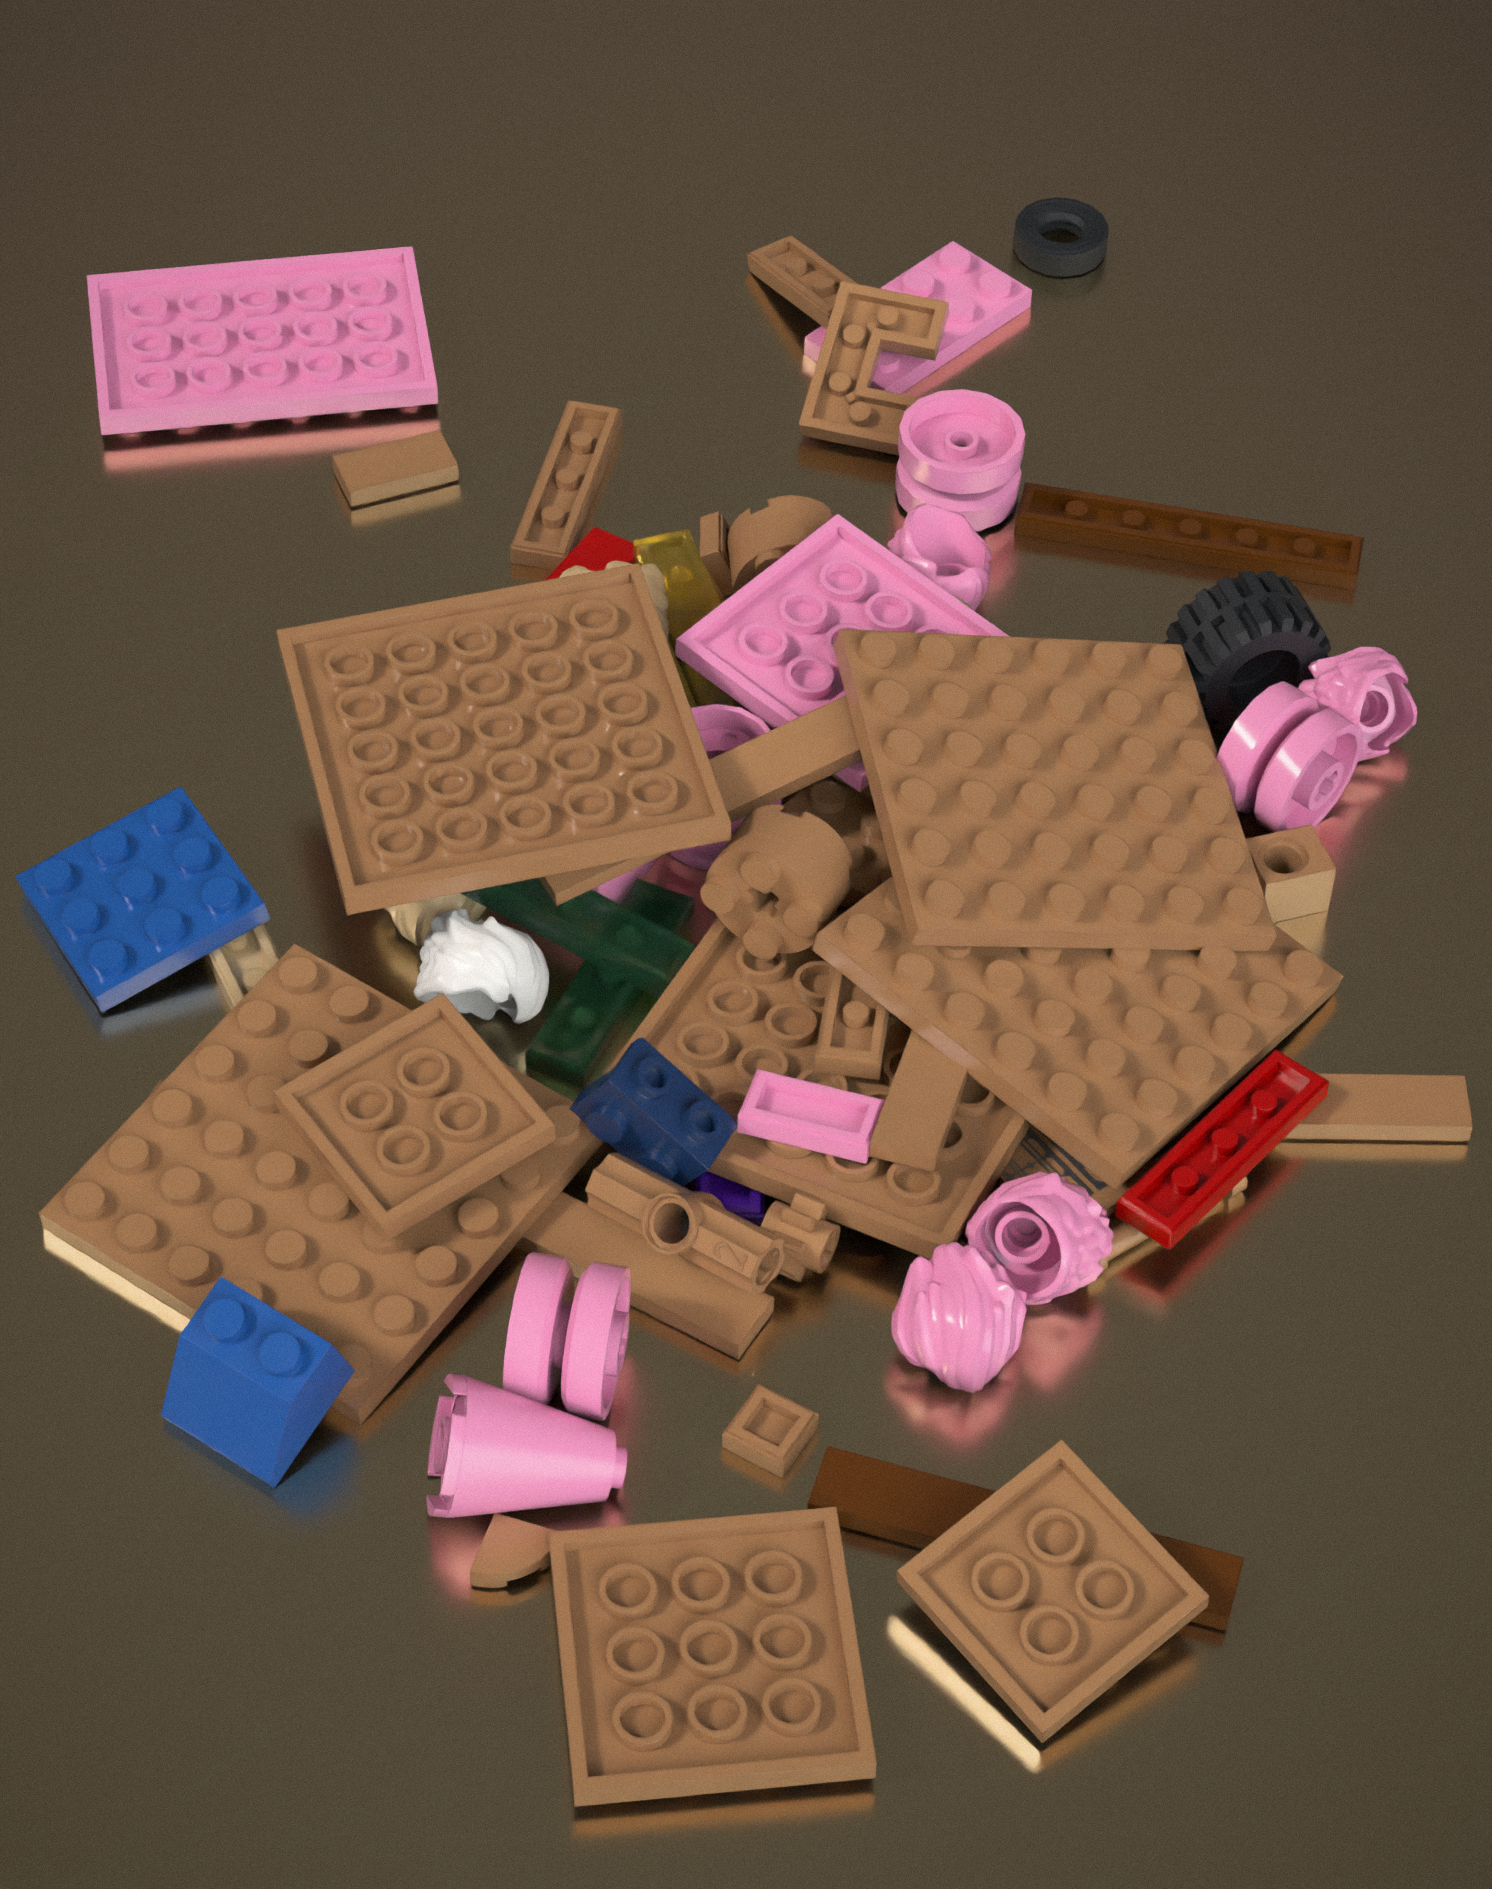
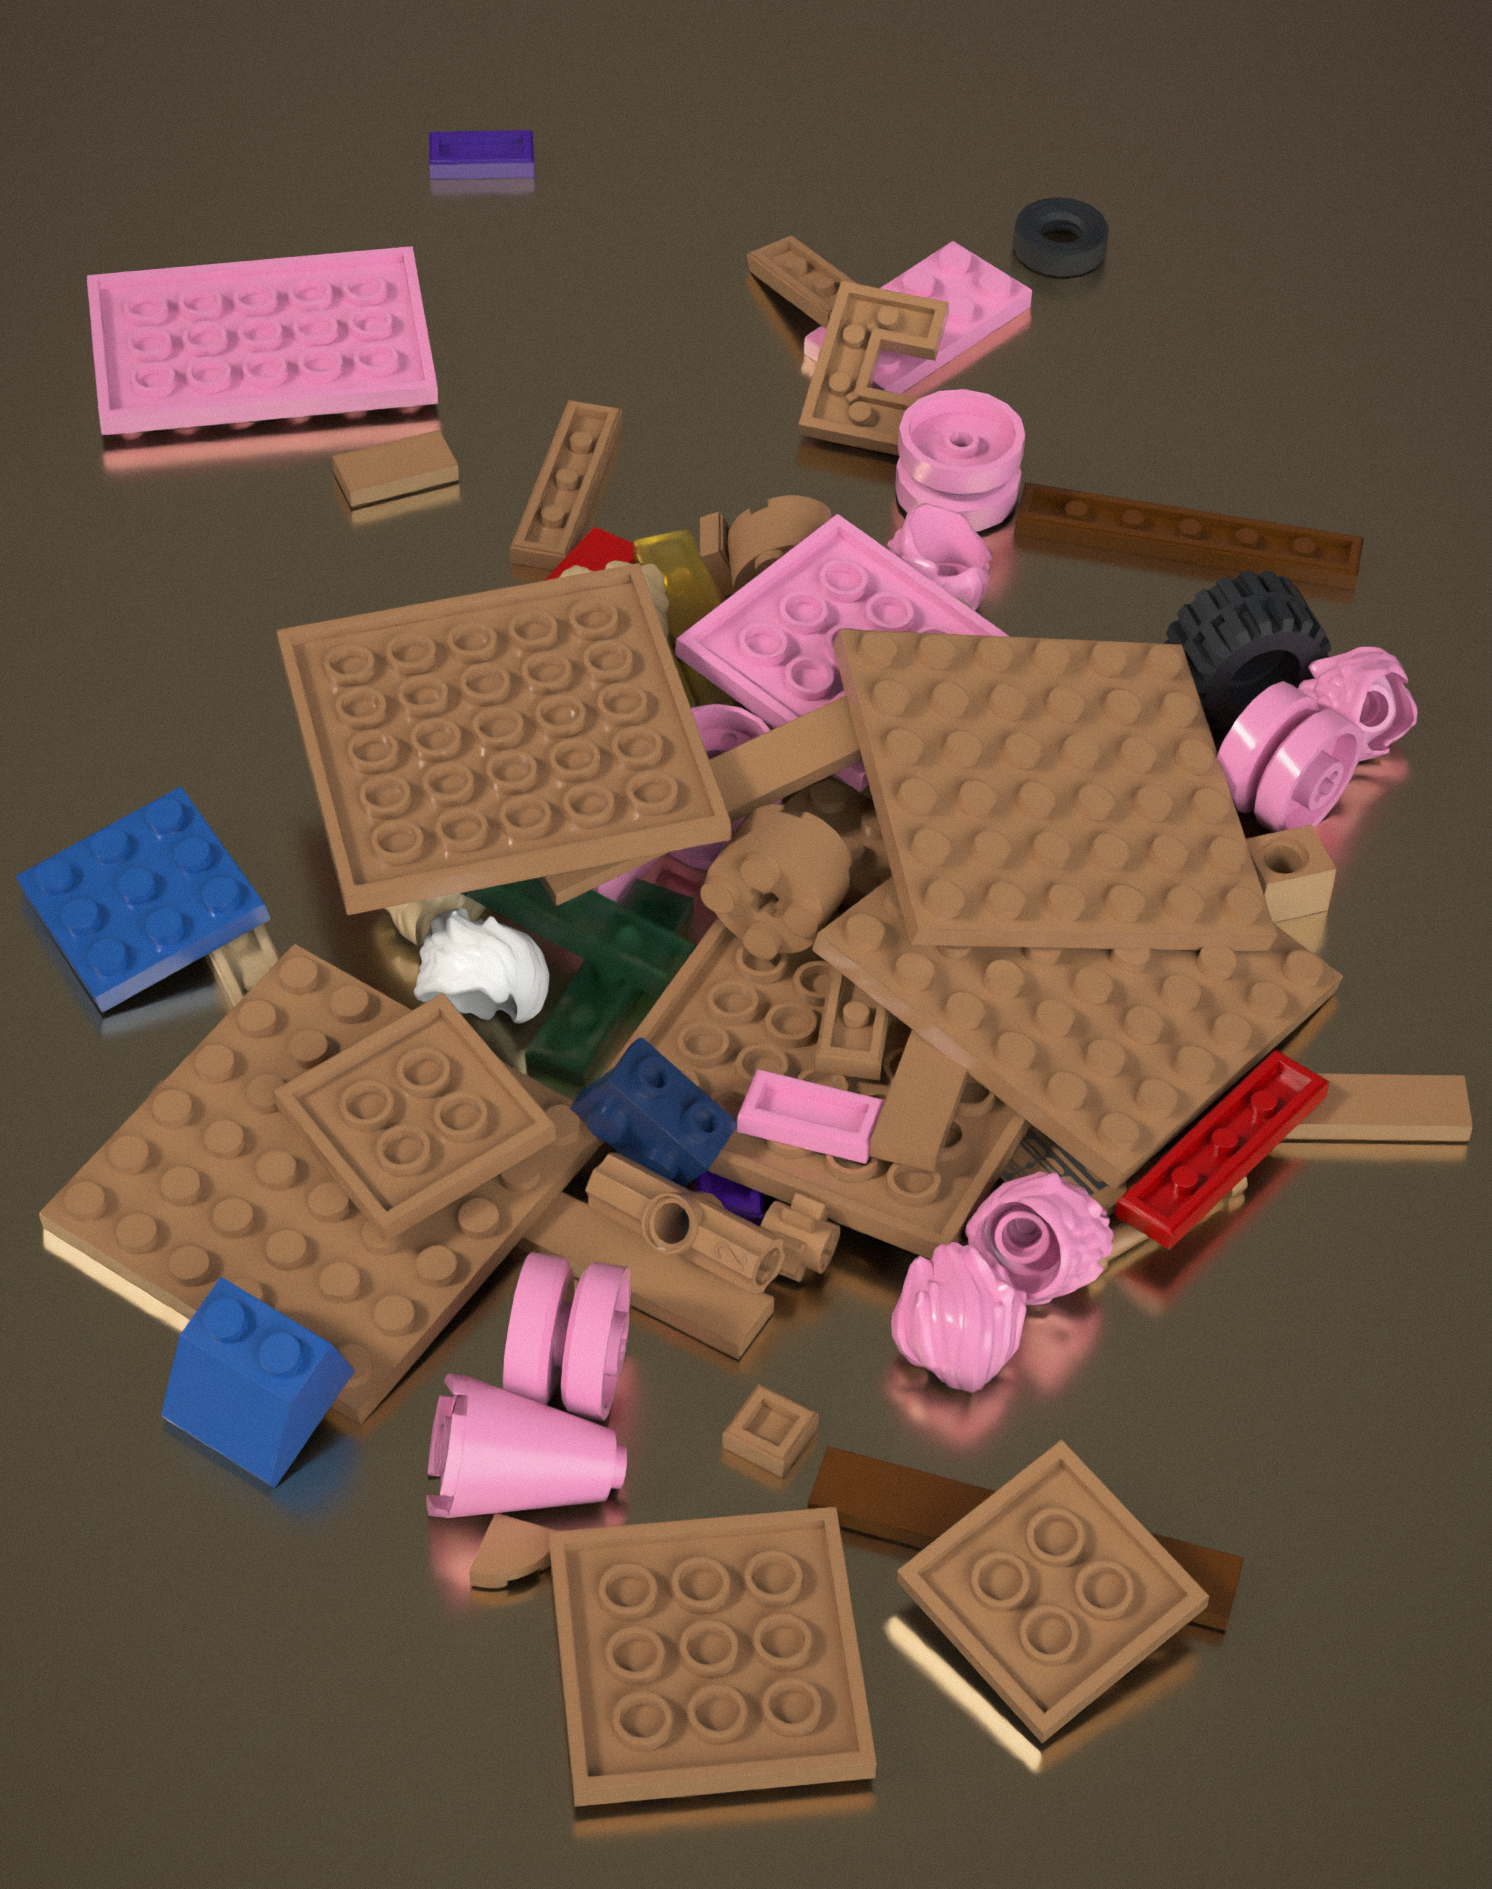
none -> dark purple tile [429,130,535,179]

